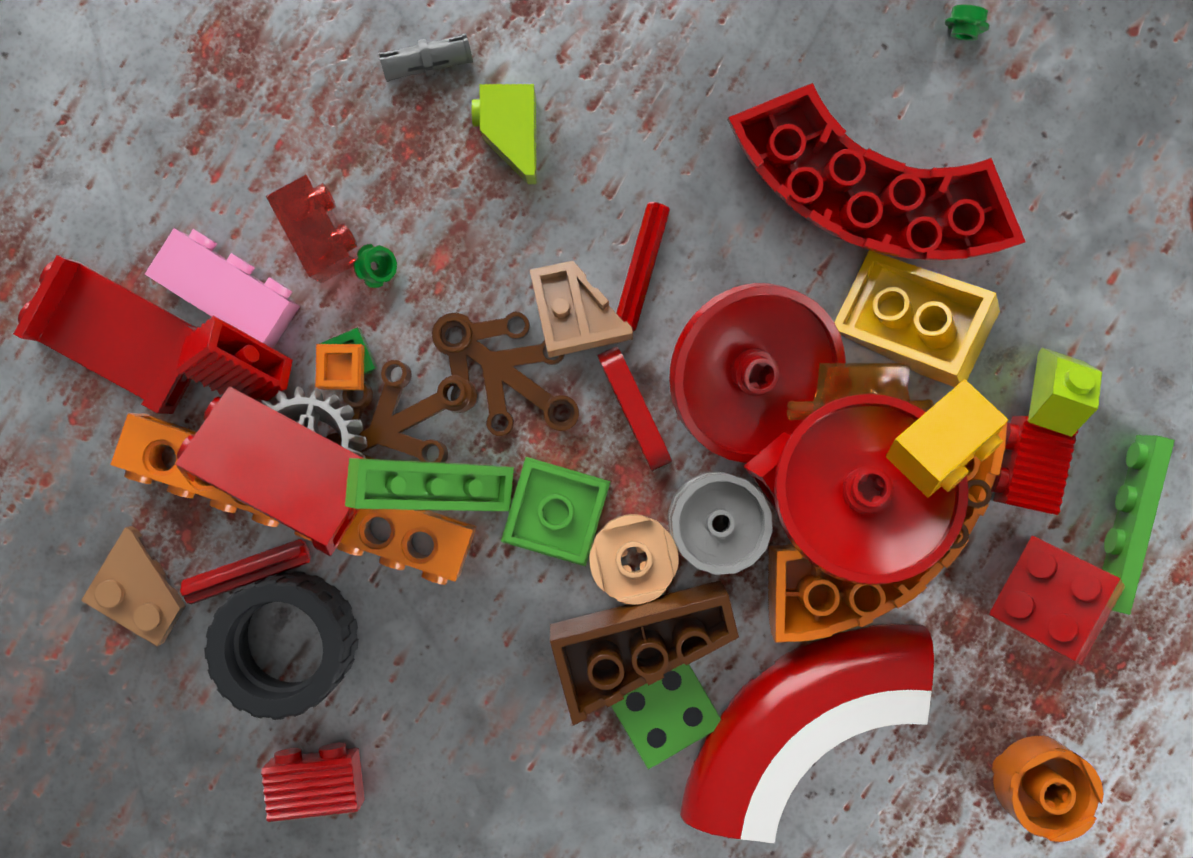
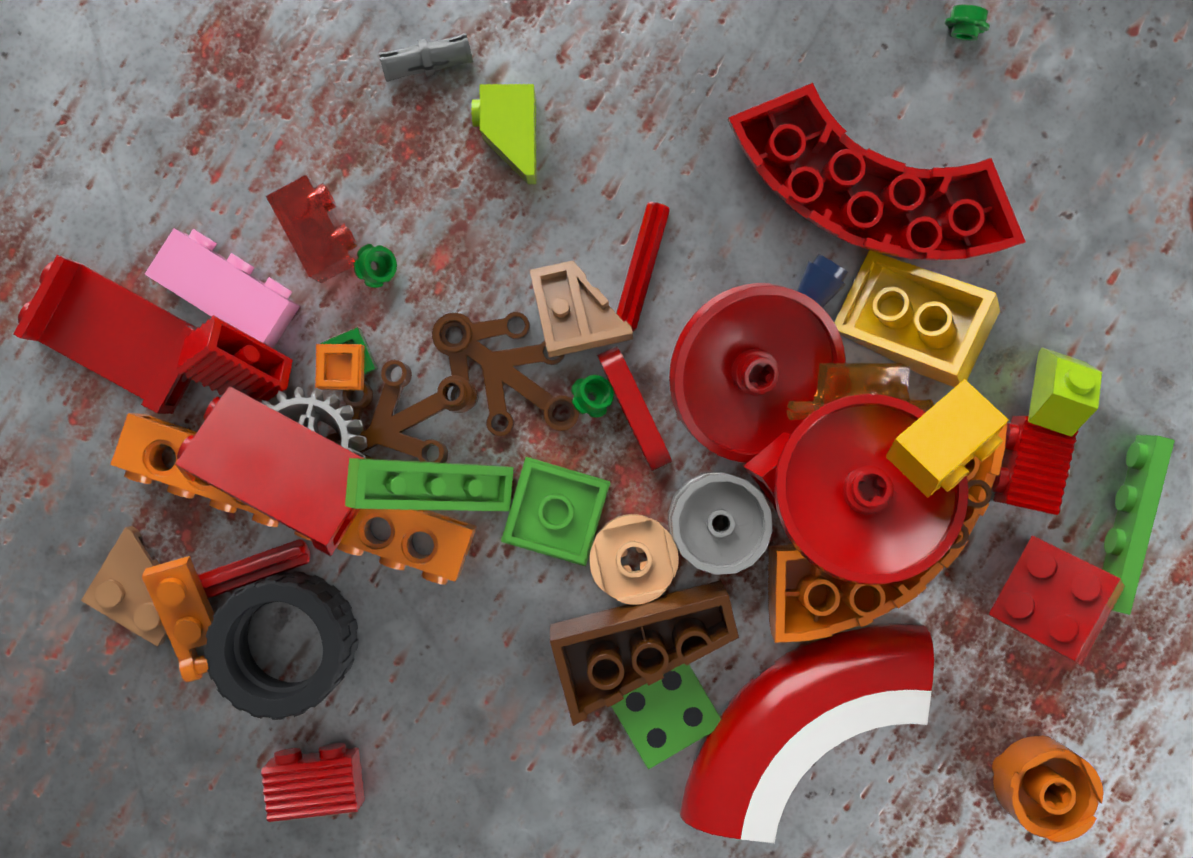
none -> orange plate [142,556,214,683]
none -> green plate [571,375,614,418]
none -> dark blue cone [797,254,849,308]

